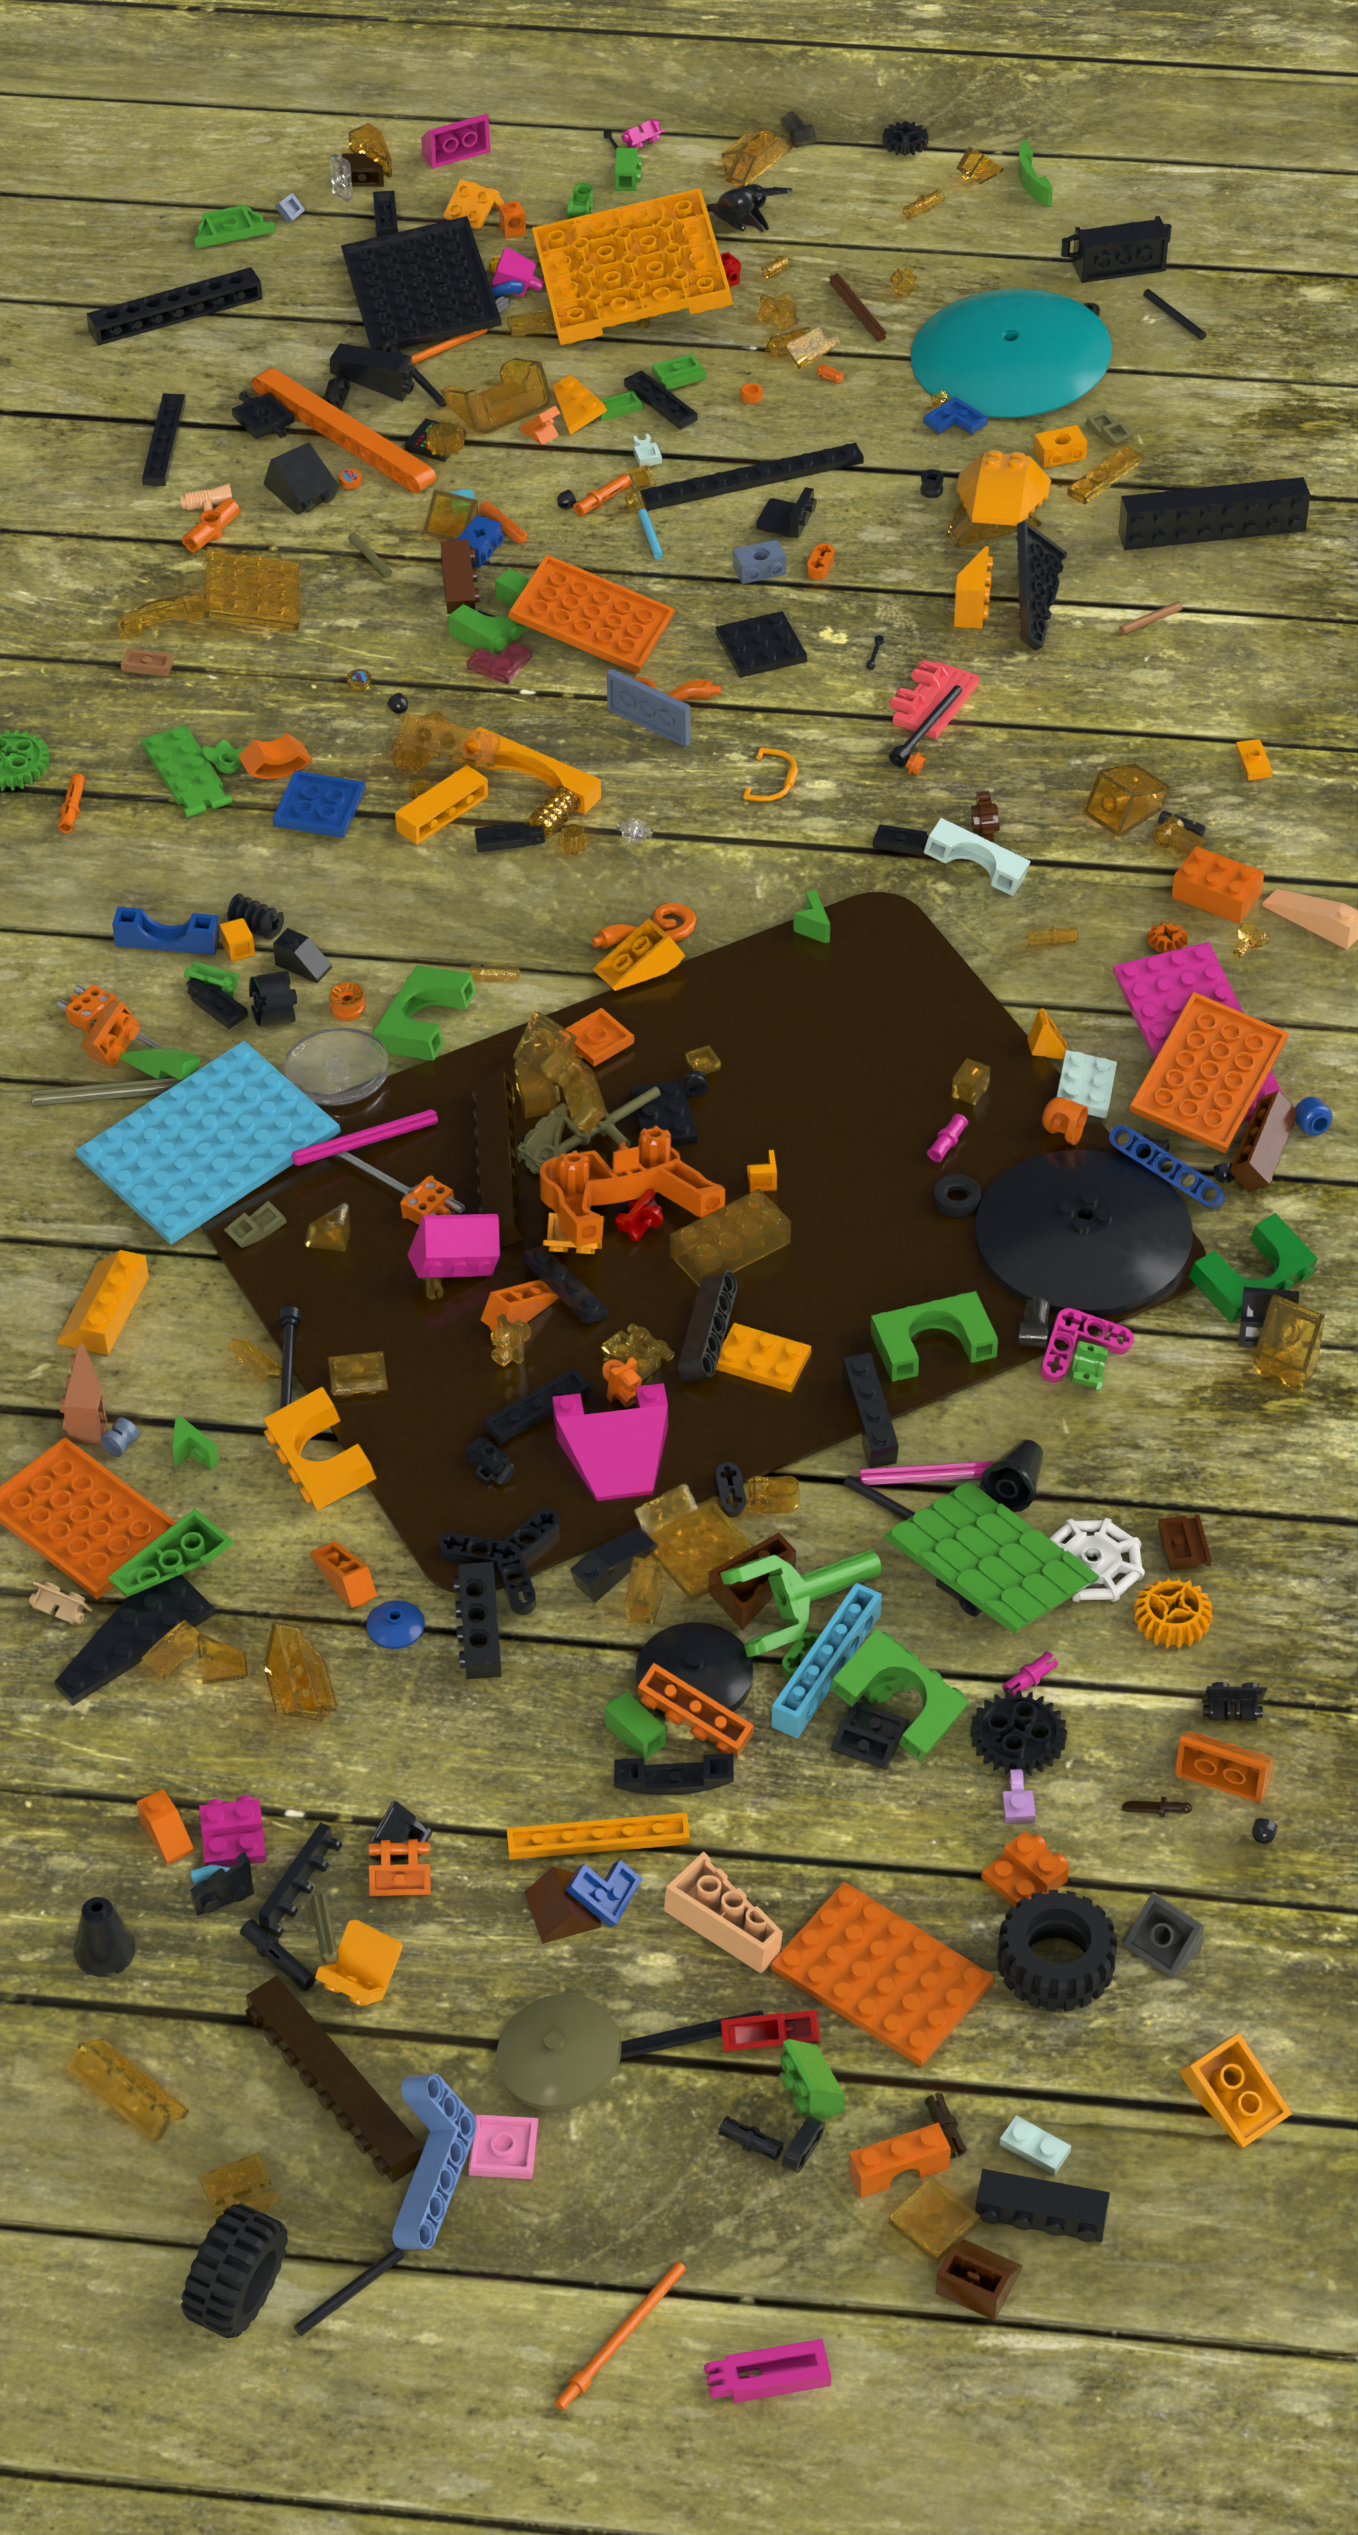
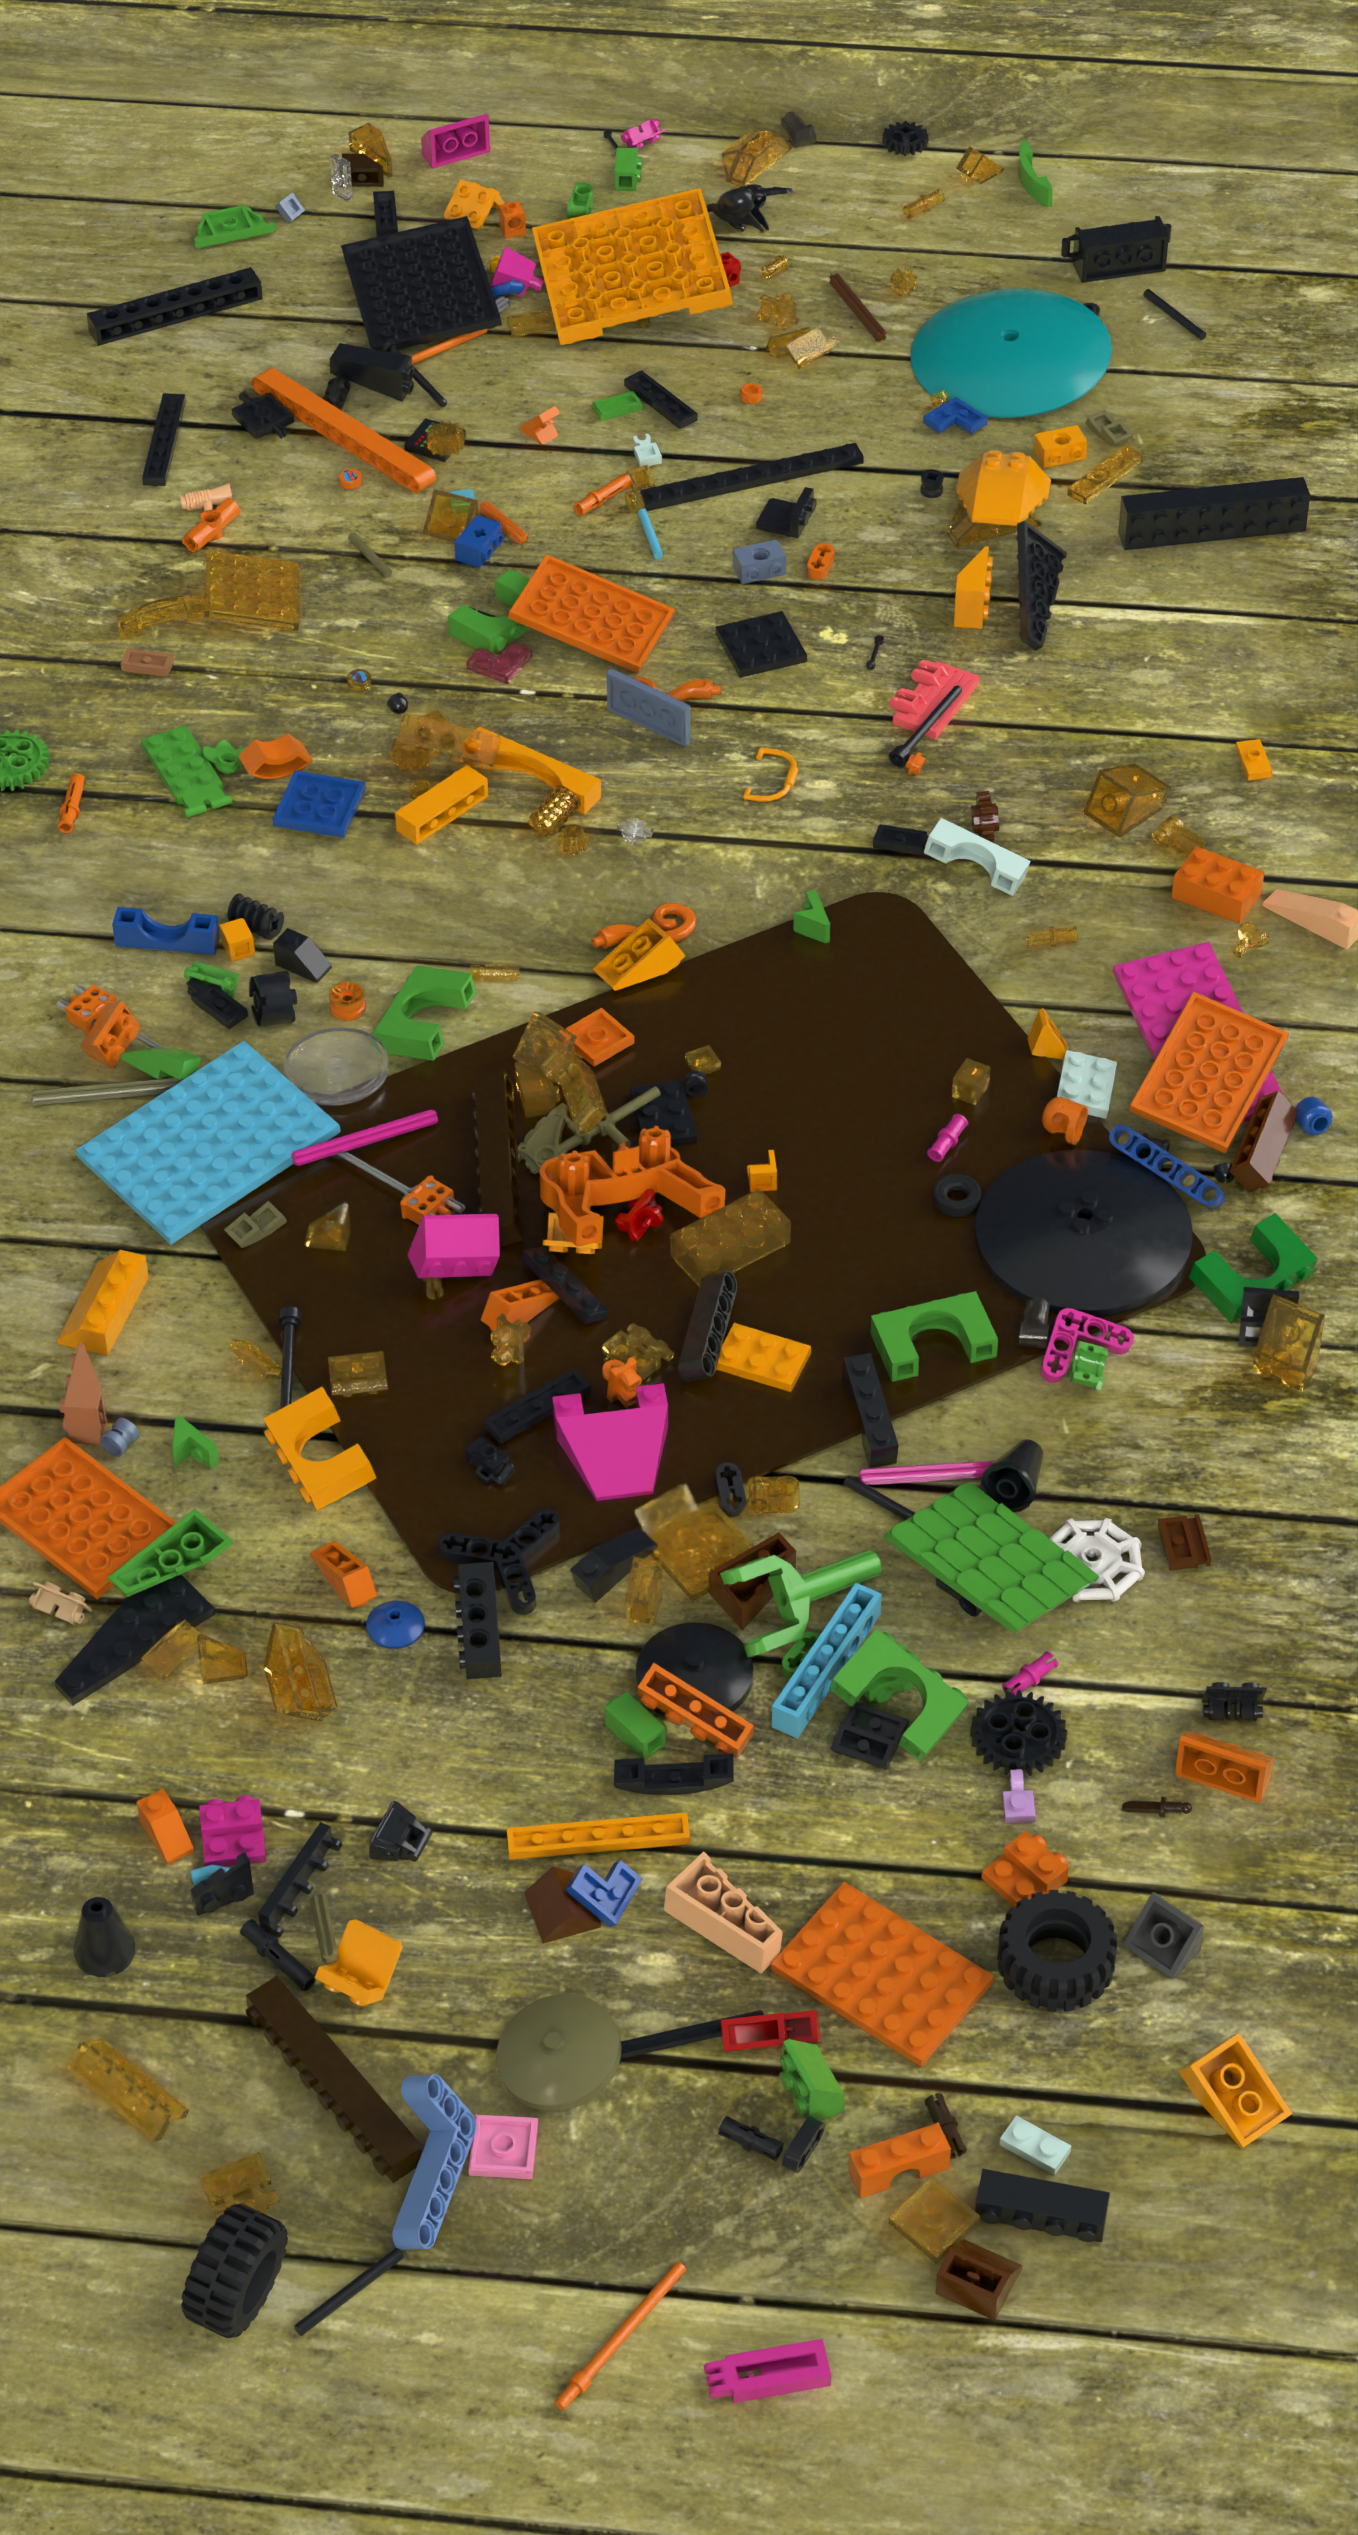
black slope [263,442,339,515] -> none
orange plate [369,1839,431,1896] -> none
clear yellow windscreen [441,358,551,434] -> none
reddish brown wedge [441,539,480,614] -> none
black hinge [474,822,545,853] -> none
light orange wing [552,374,607,435] -> none
black hinge [557,489,576,510] -> none
bright green plate [652,353,706,390] -> none
orange piece [817,364,844,384] -> none
medium nougat bar [1119,601,1183,635] -> none
light orange gear [1134,1576,1213,1649] -> none
orange gear [1147,921,1188,953] -> none
black axle [1158,811,1206,839] -> none
black hinge [1252,1818,1278,1844] -> none

